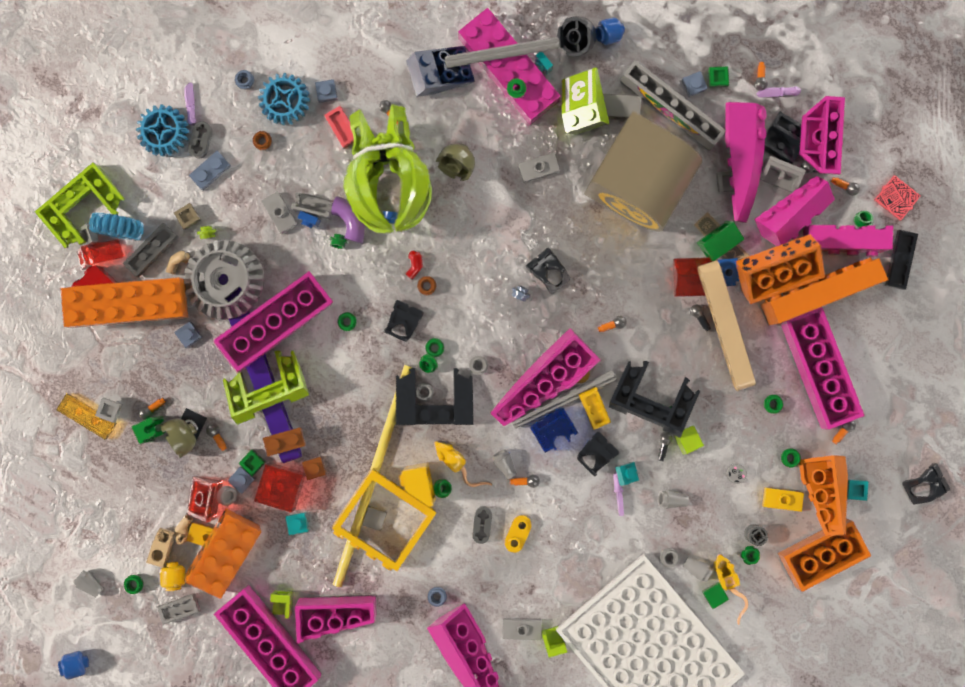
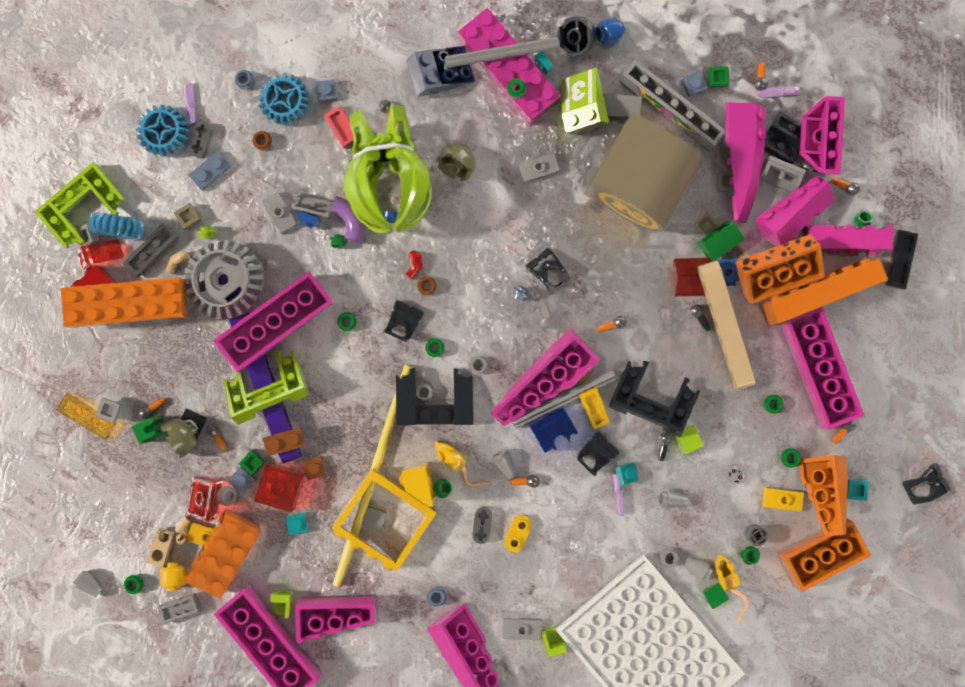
blue head [58,651,89,680] -> none
sand blue plate [174,321,202,348] -> none
green plate [419,354,438,373] -> none
coral piece [874,175,920,220] -> none

